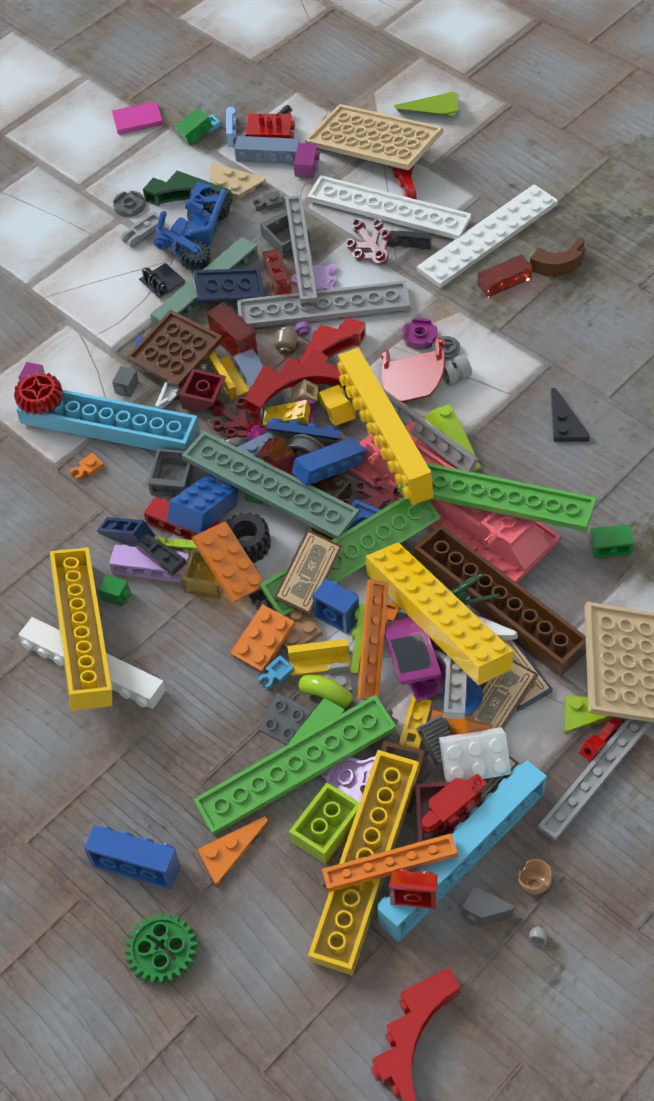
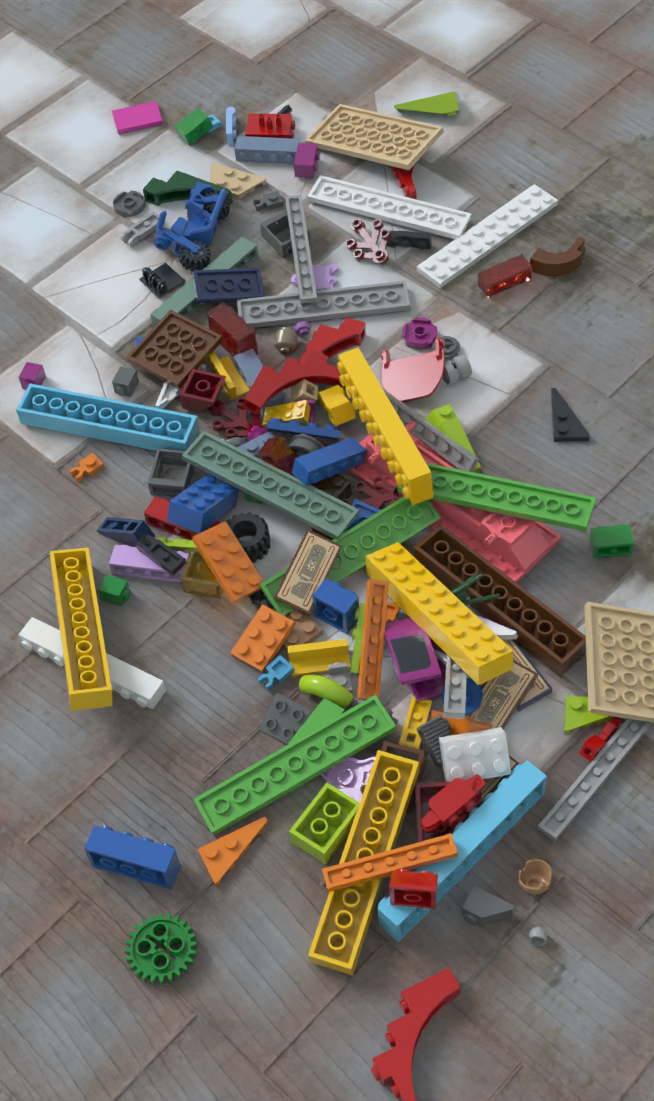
red gear [14,371,63,416] -> none
clear red brick [262,248,292,295] -> none

